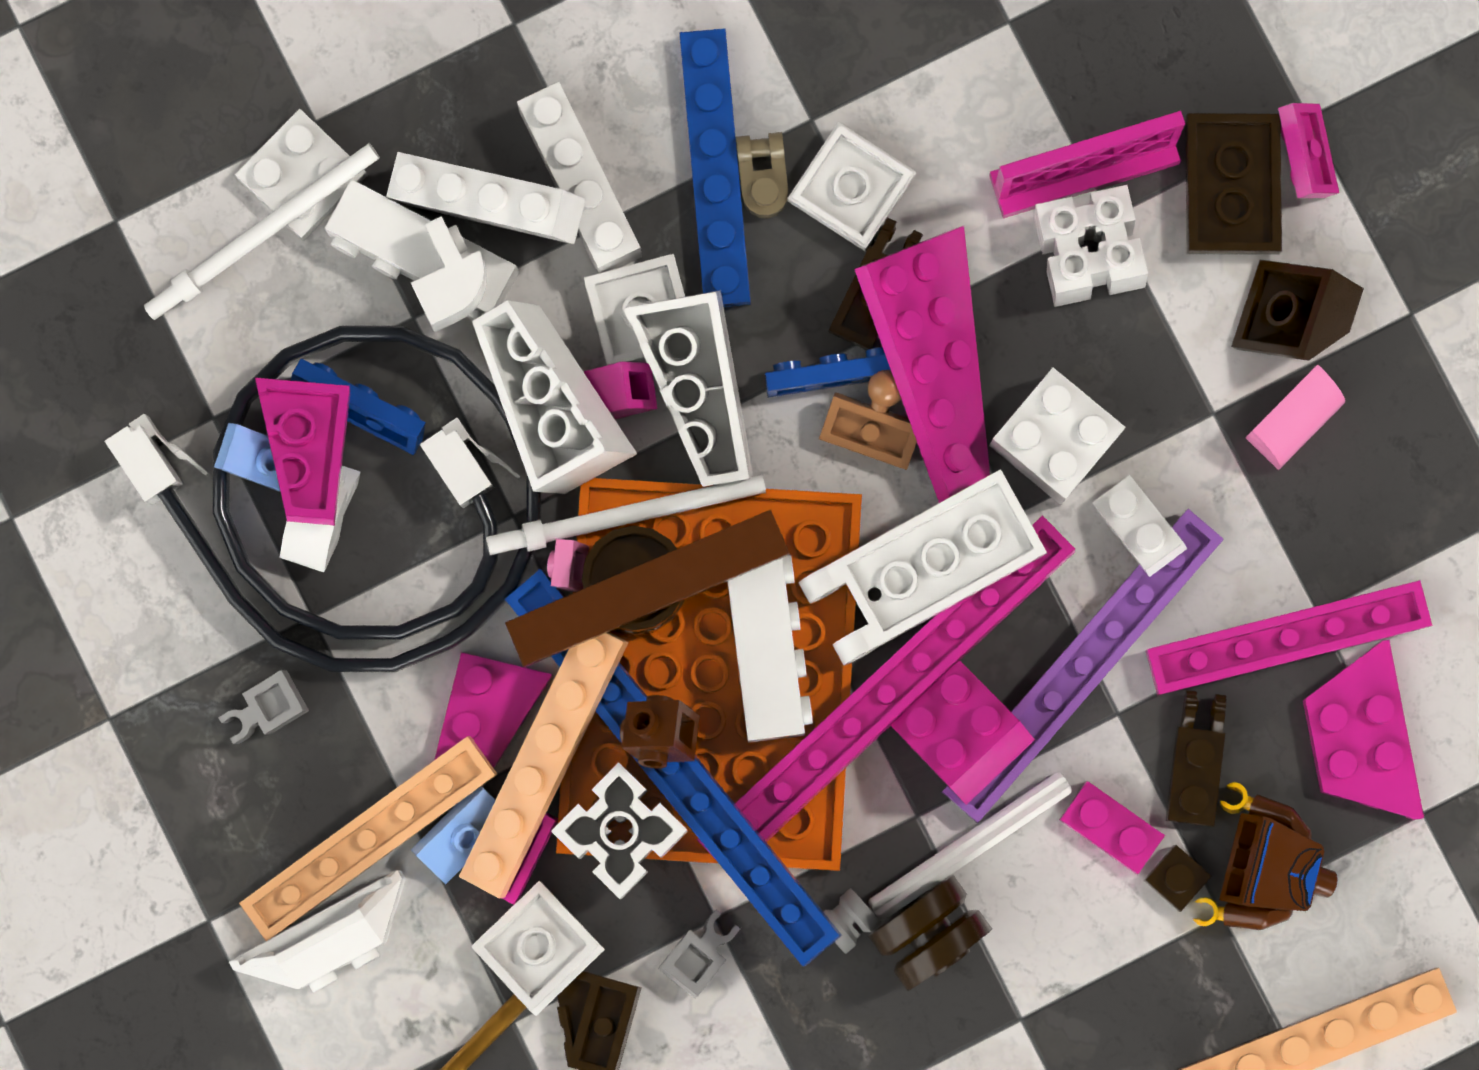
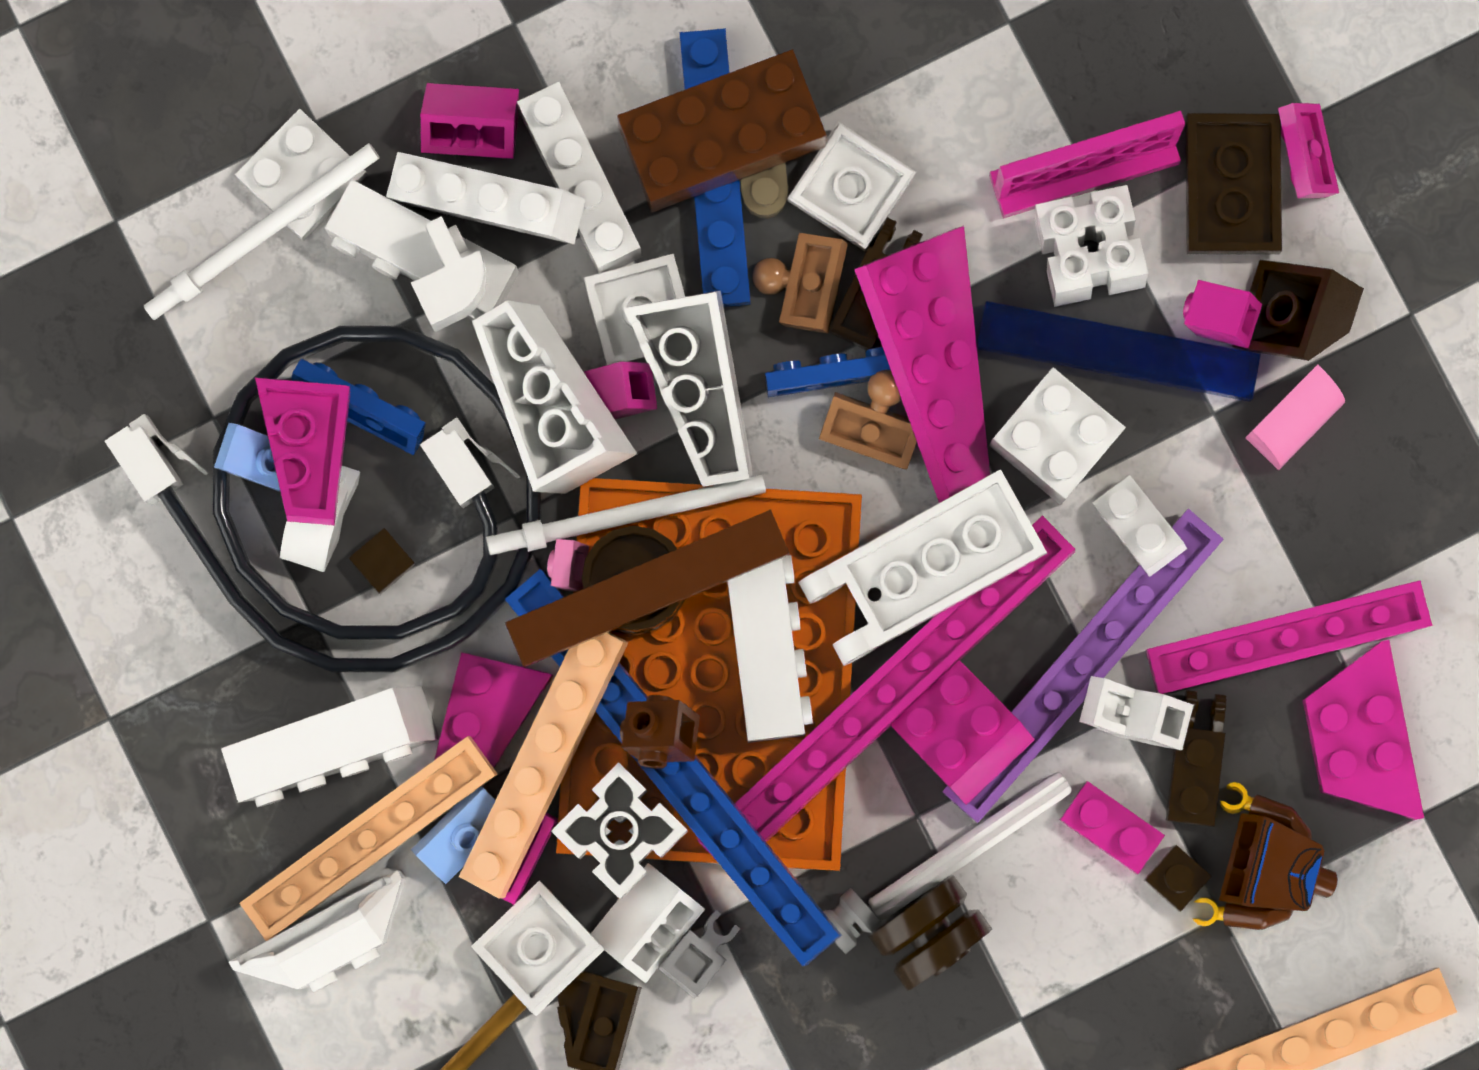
light grey plate [218,670,309,744] -> none
none -> white wedge [221,686,439,808]
none -> dark brown tile [349,528,416,595]
none -> dark pink brick [420,83,519,159]
none -> white brick [591,863,705,983]
none -> reddish brown brick [617,49,827,213]
none -> medium nougat plate [752,233,848,334]
none -> clear blue plate [977,301,1261,402]
none -> white brick [1079,676,1193,750]
none -> dark pink brick [1183,280,1262,348]

